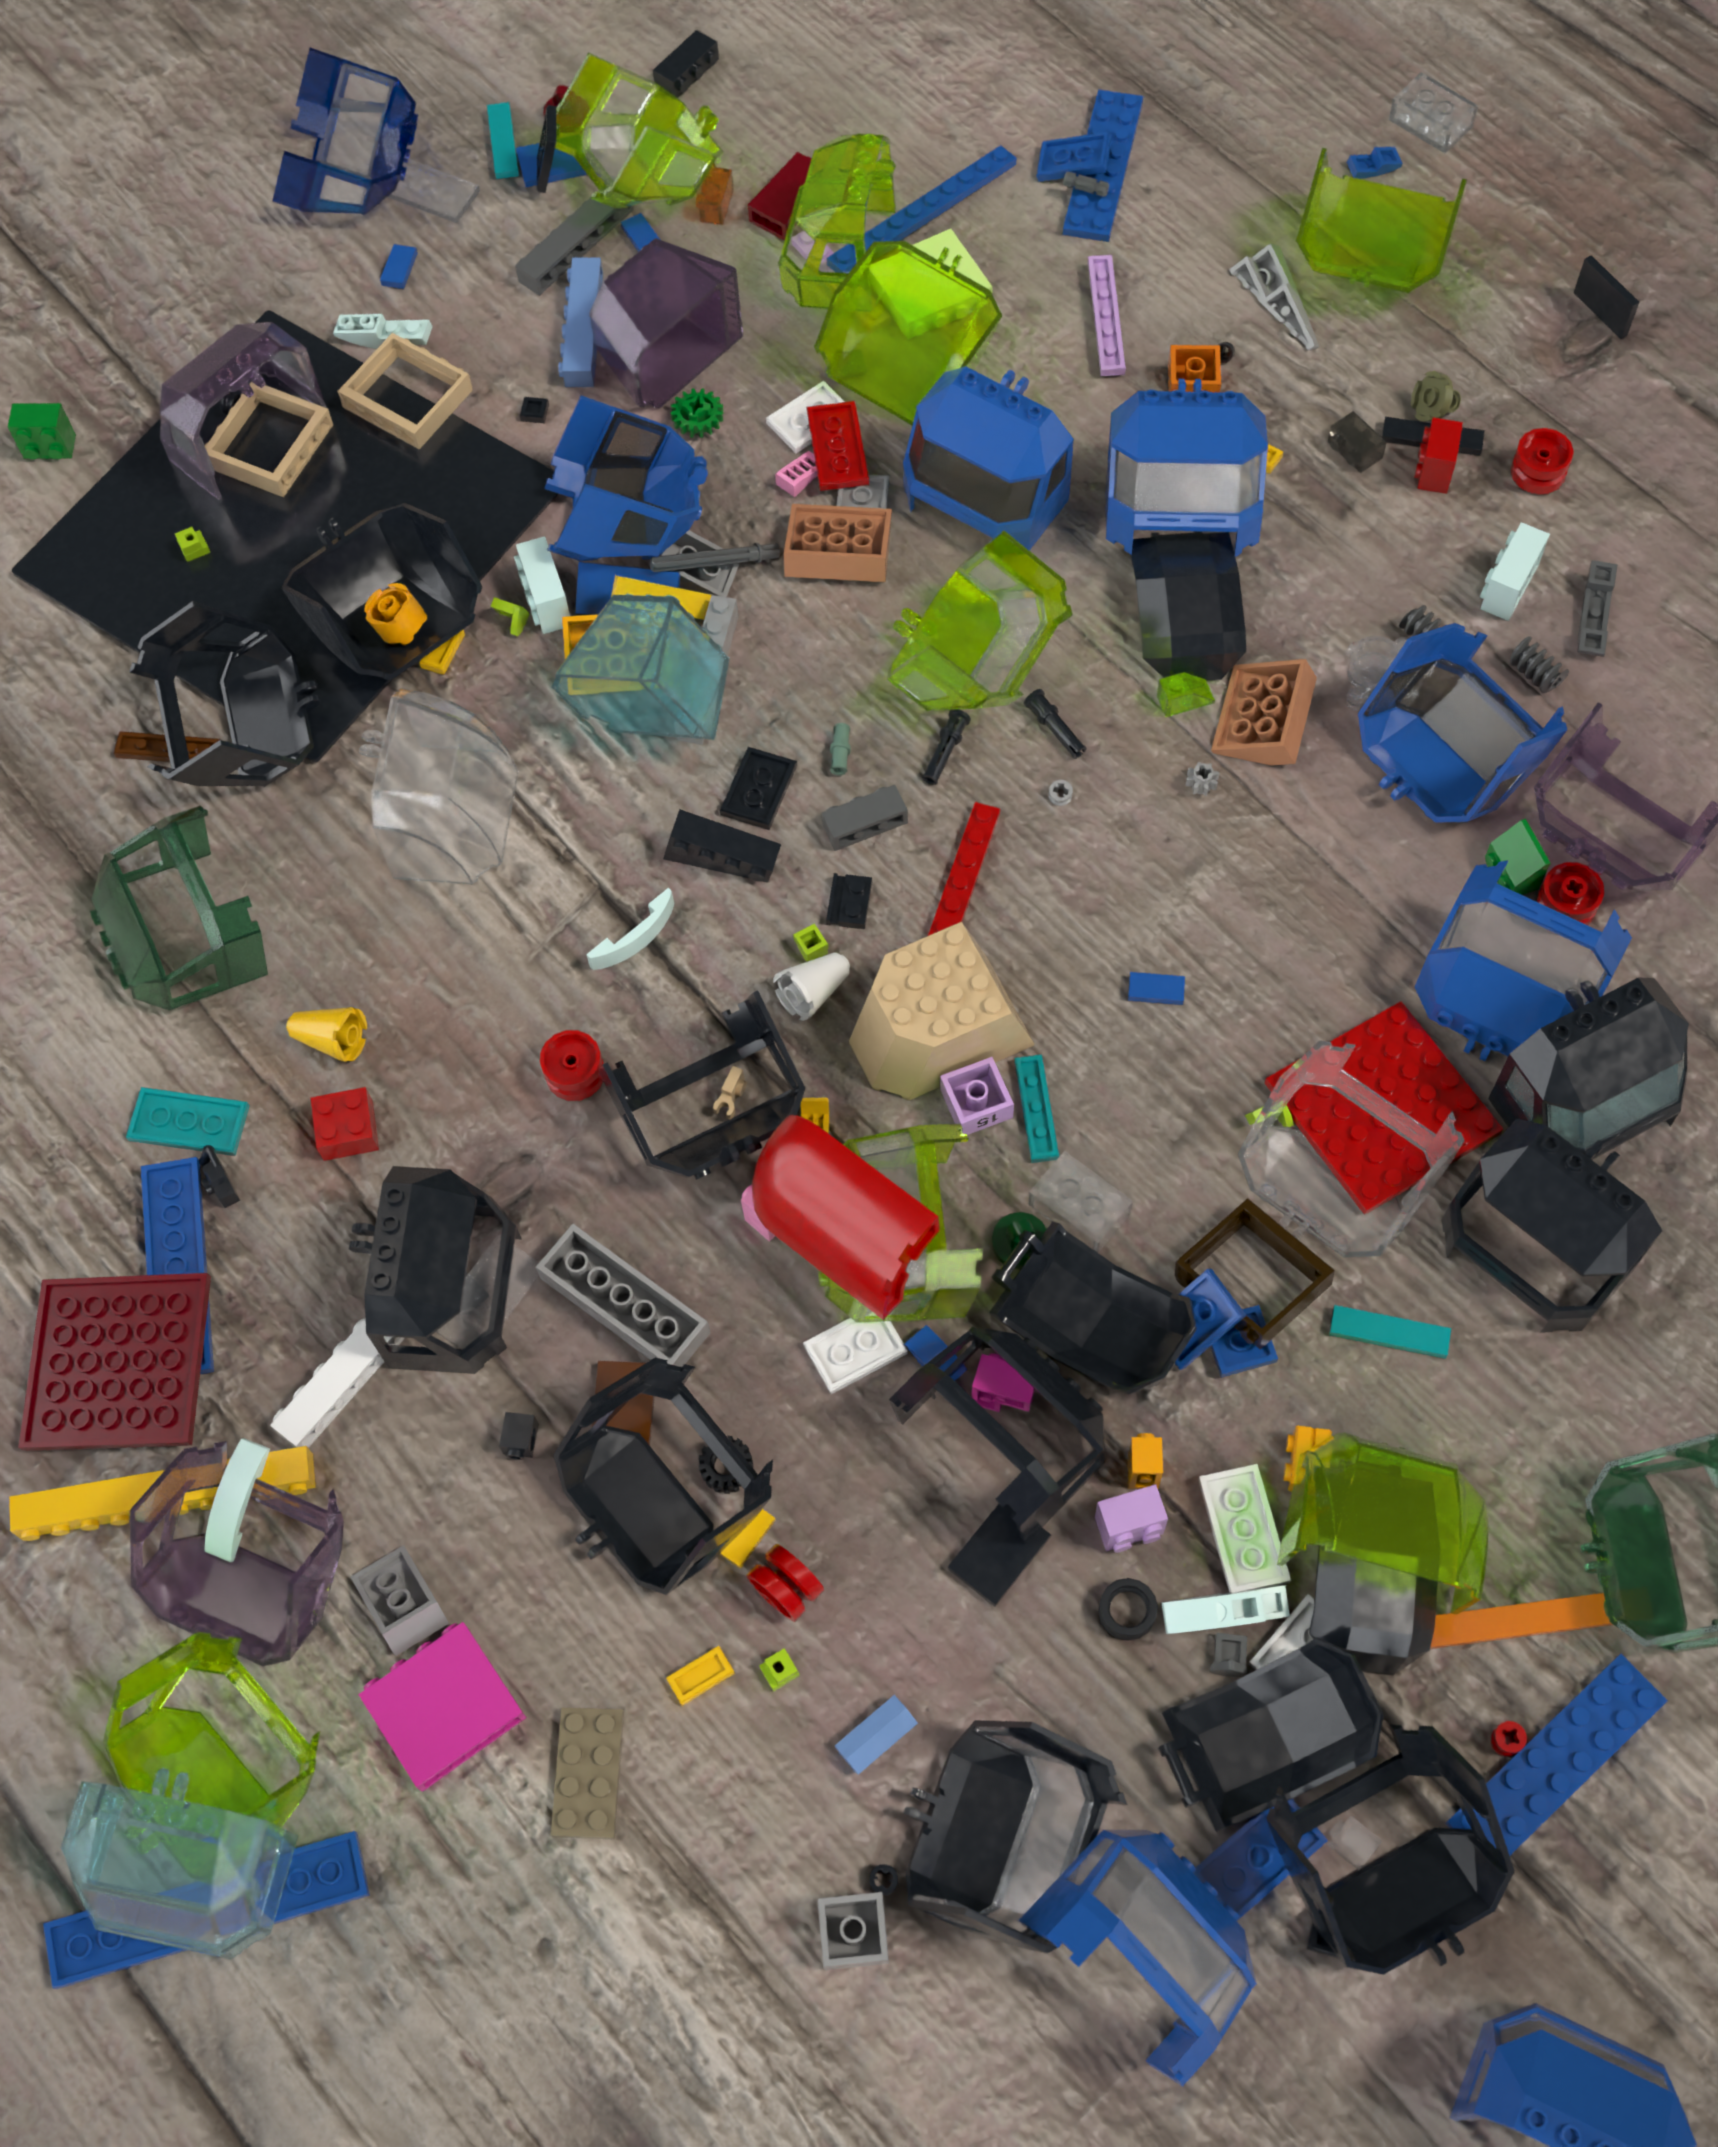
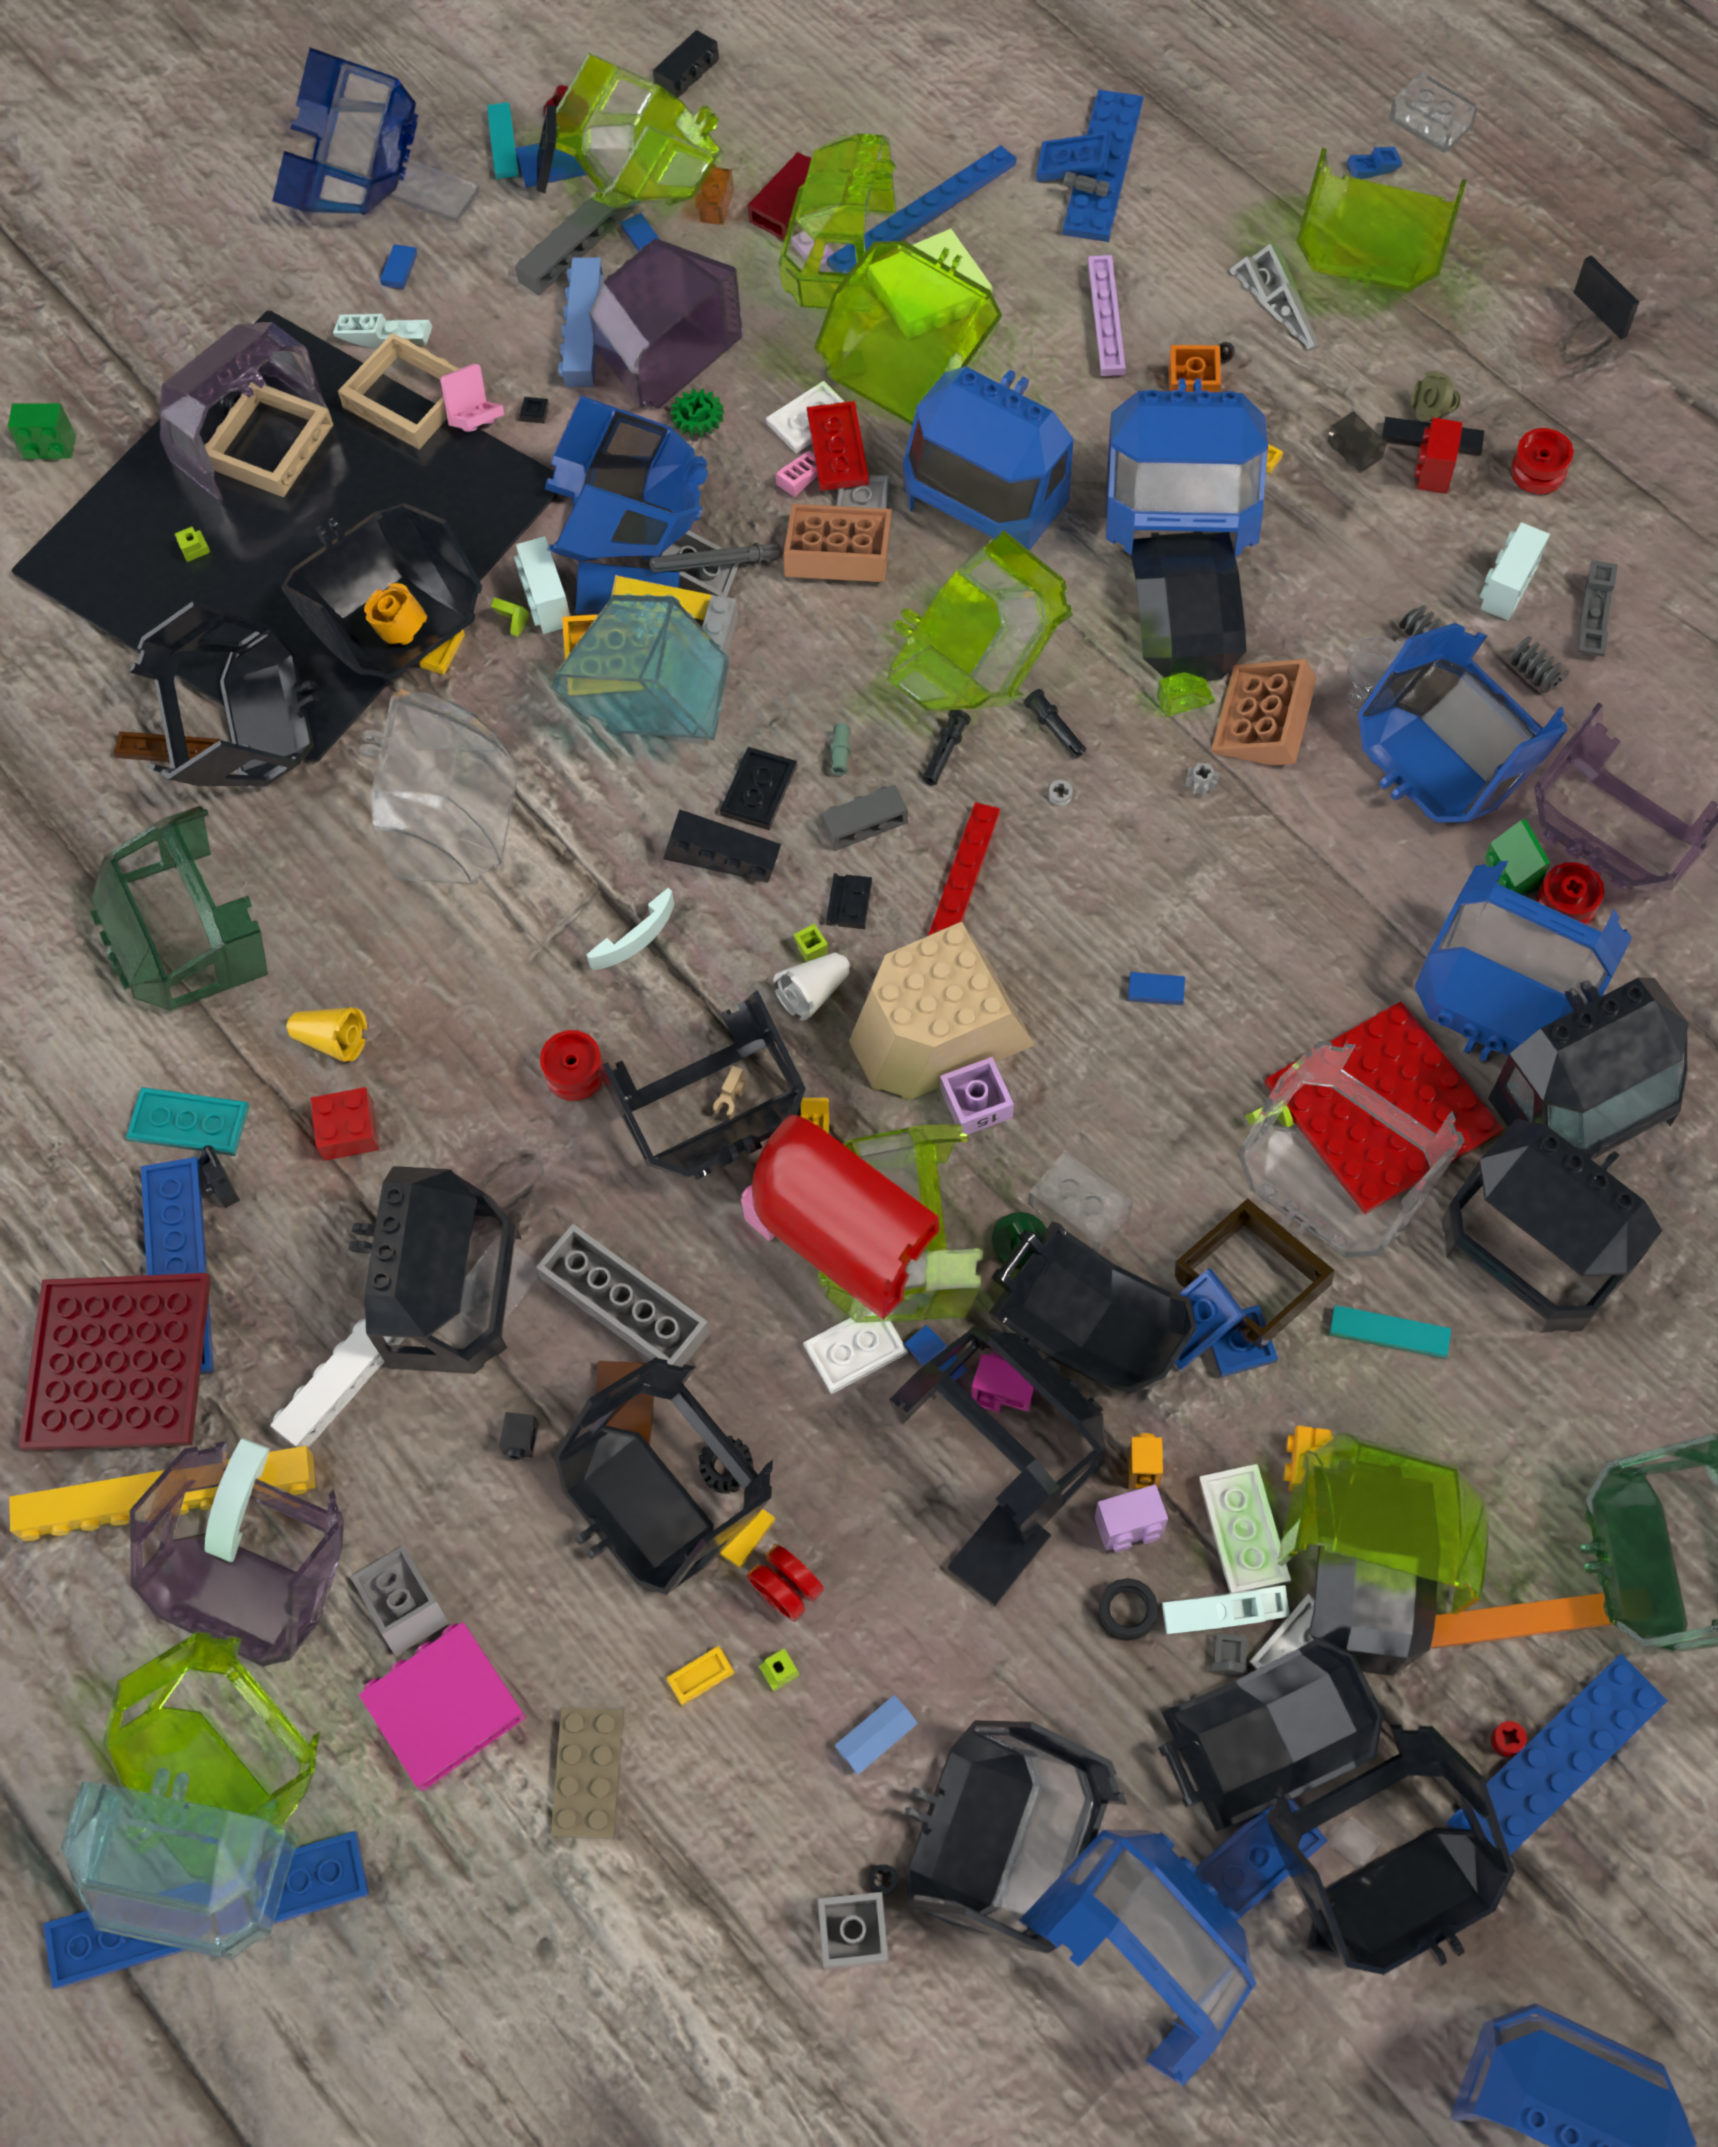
teal tile [1014,1054,1059,1163] -> none
none -> bright pink bracket [441,364,504,431]

